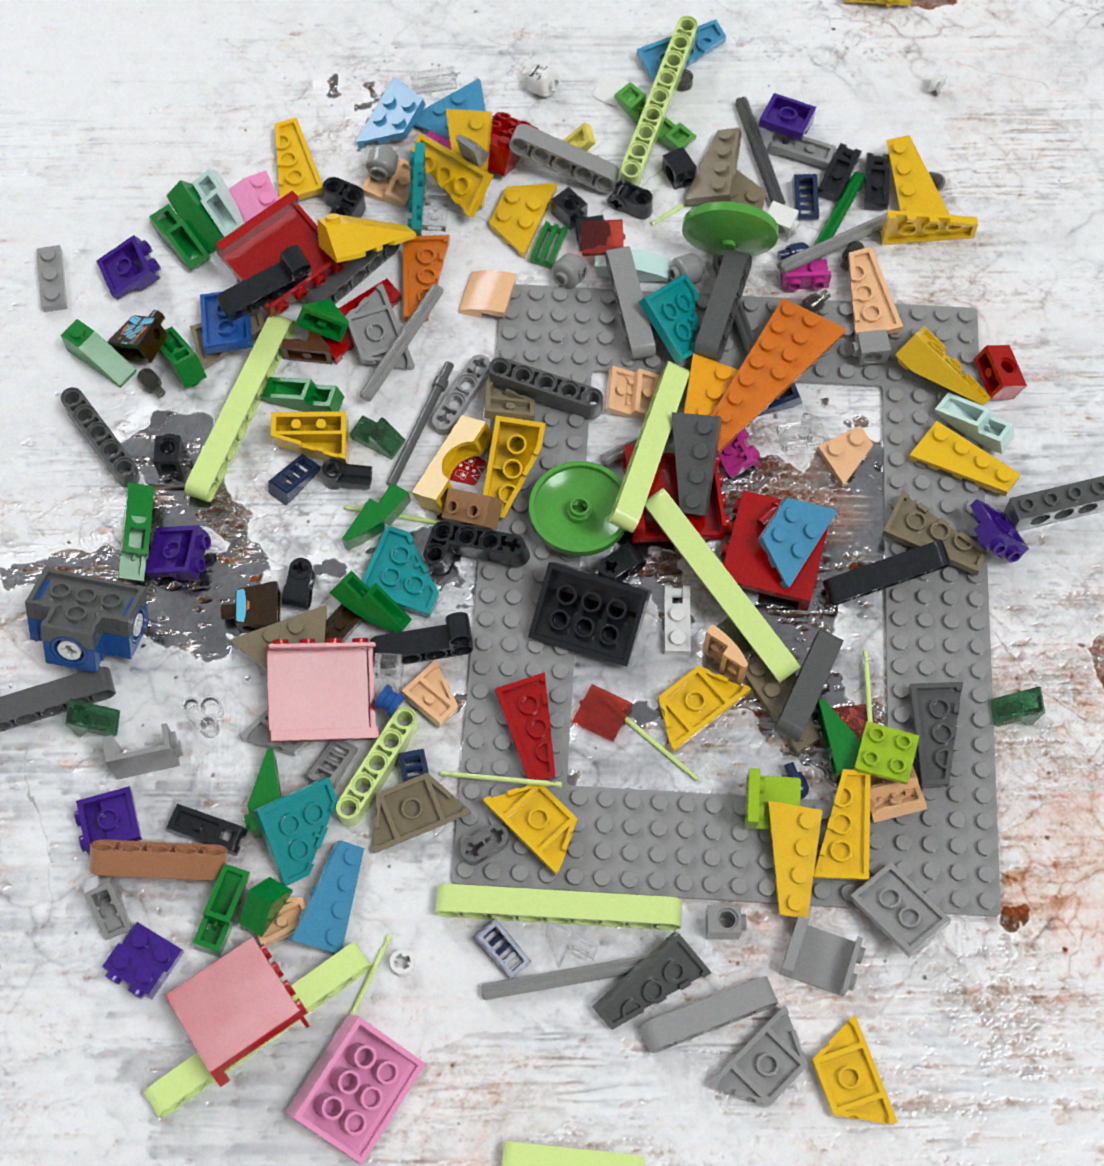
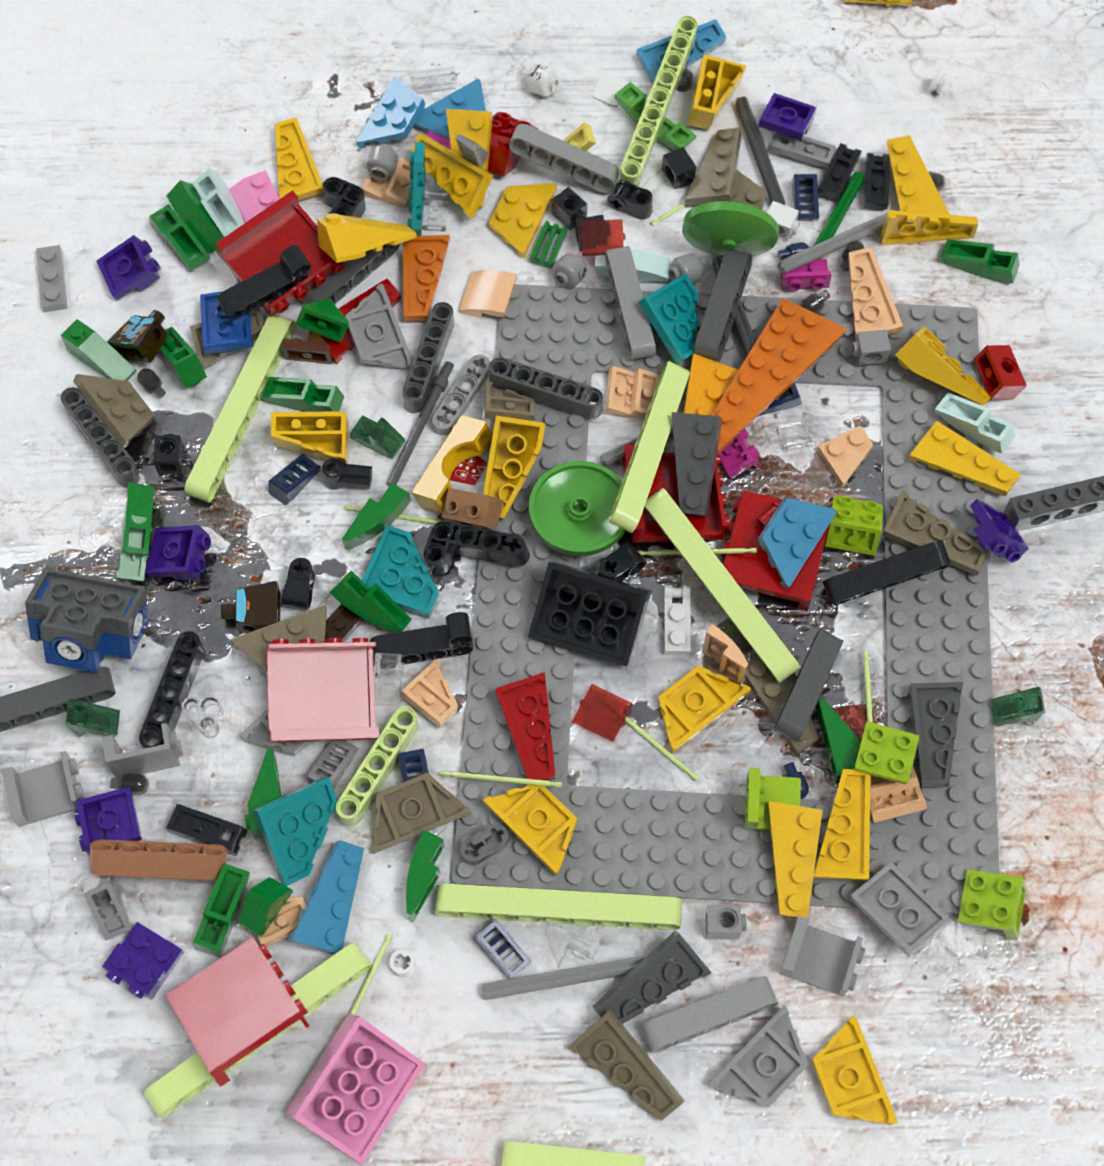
light grey axle [360,284,444,402] -> none
blue wheel [373,684,405,718] -> none
none -> light grey panel [2,751,85,827]
none -> dark tan wing [73,374,155,448]
none -> clear smoke cylinder [110,773,149,795]
none -> black beam [139,631,204,749]
none -> dark grey beam [402,302,454,413]
none -> green slope [406,829,445,922]
none -> dark tan wing [567,1010,685,1121]
none -> yellowish green piece [638,548,757,556]
none -> yellow wedge [687,54,747,130]
none -> lime bracket [825,496,883,556]
none -> green slope [941,239,1020,283]
none -> lime bracket [958,869,1027,941]

